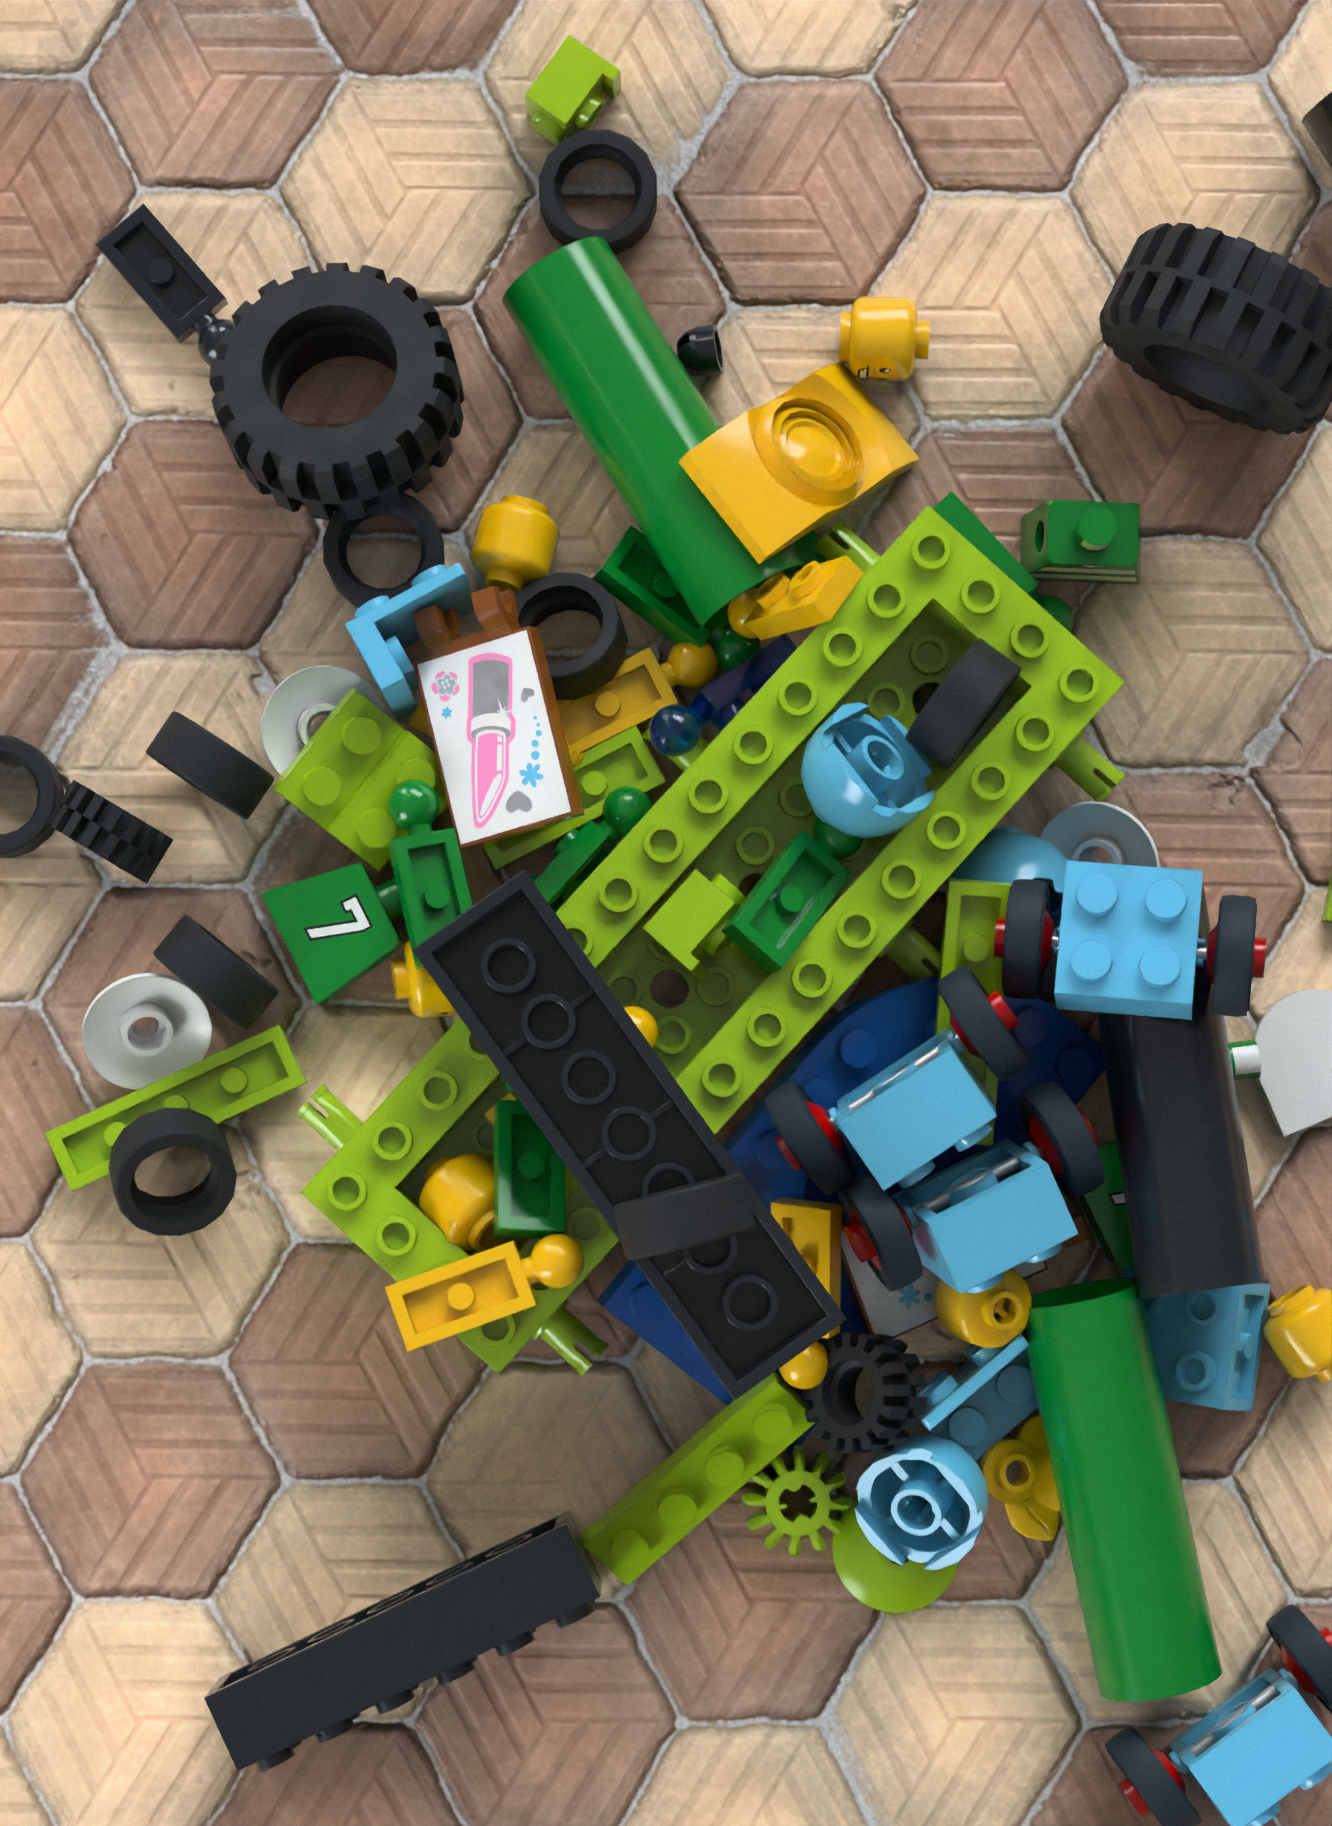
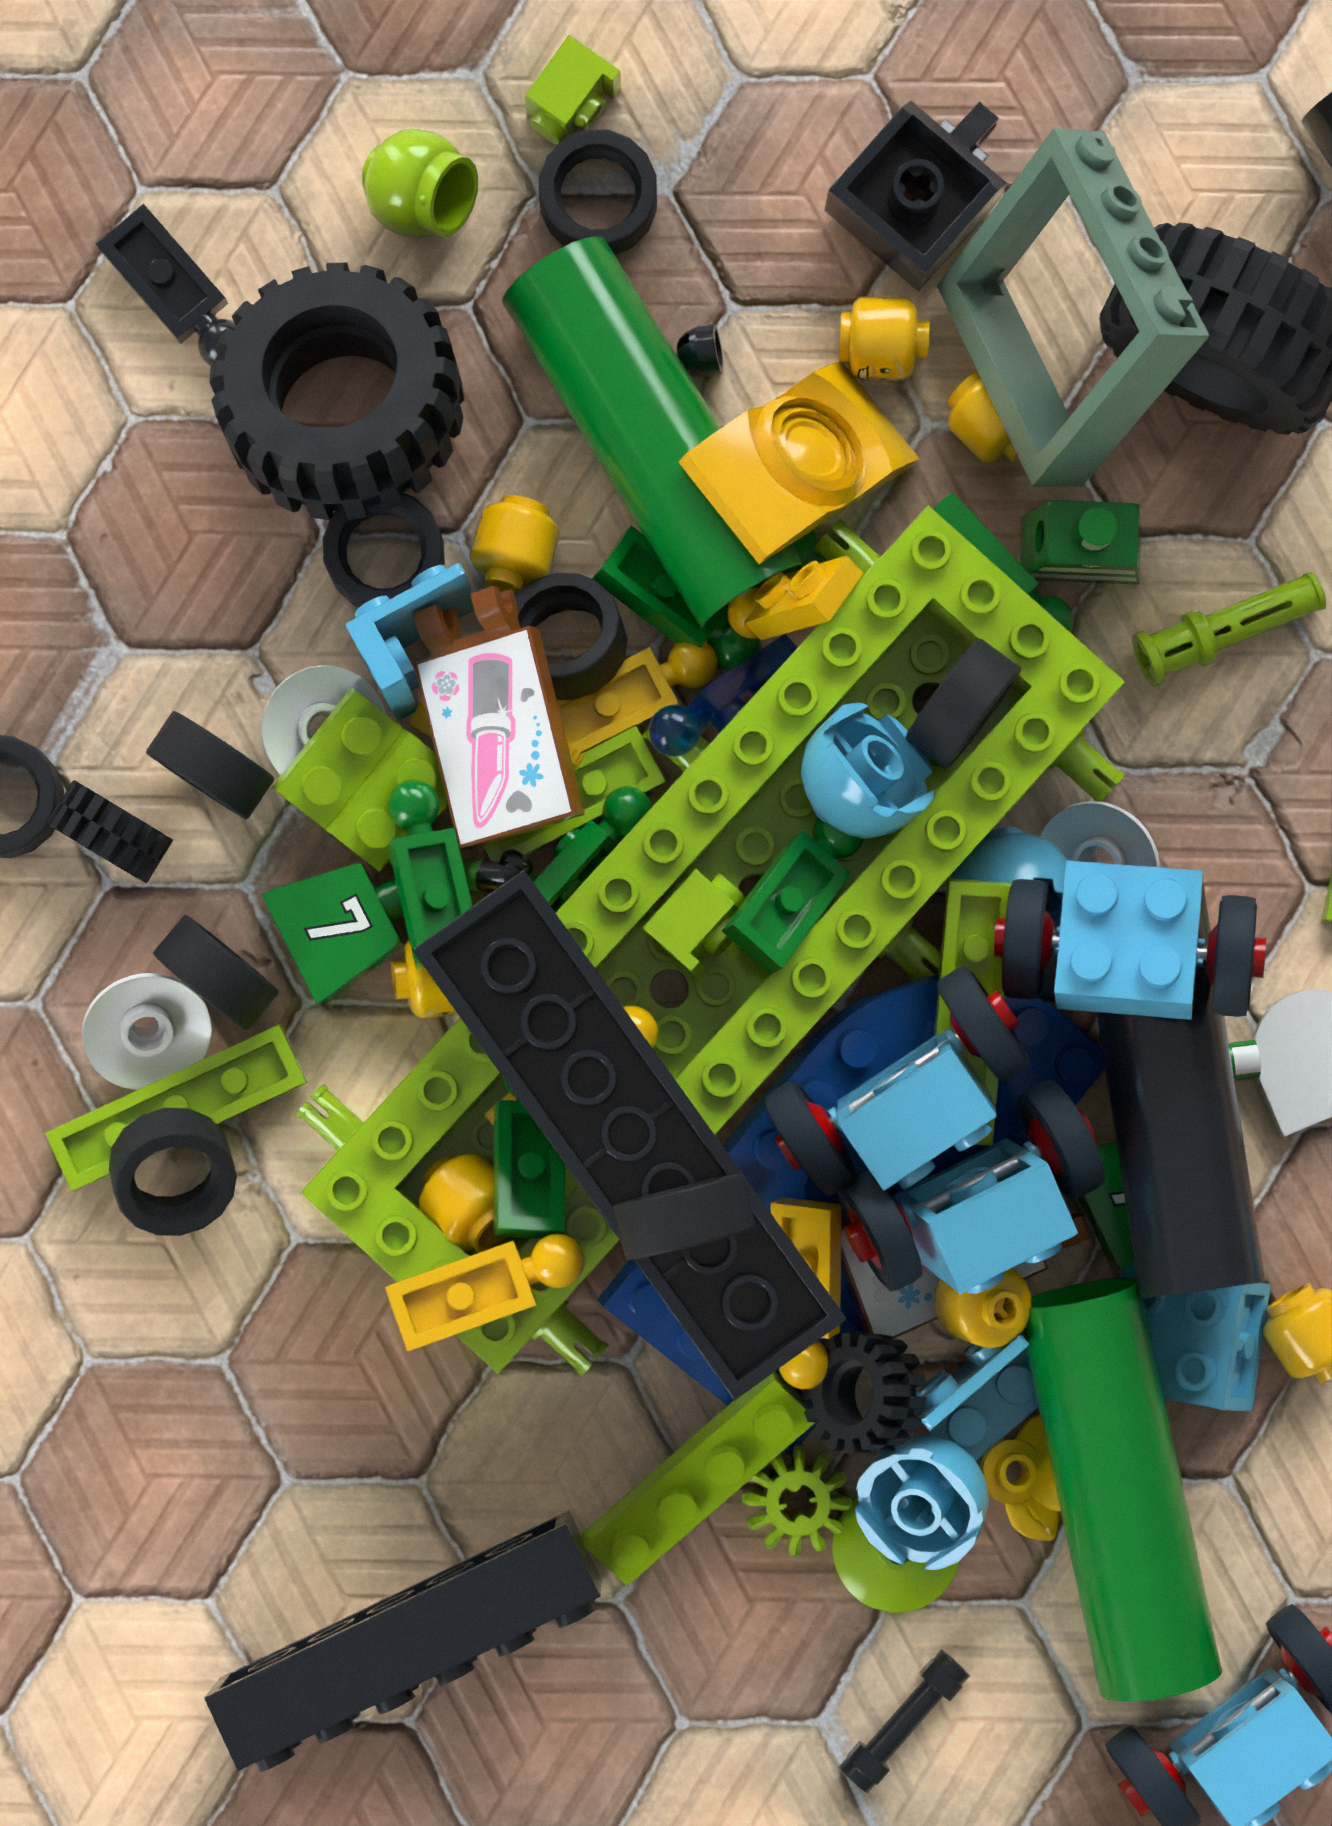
none -> lime piece [362,128,478,238]
none -> black arm [462,849,533,893]
none -> black hinge [824,101,1007,292]
none -> black bar [839,1649,970,1793]
none -> sand green window [937,128,1210,487]
none -> yellow head [947,371,1019,463]
none -> lime pin [1132,572,1326,687]

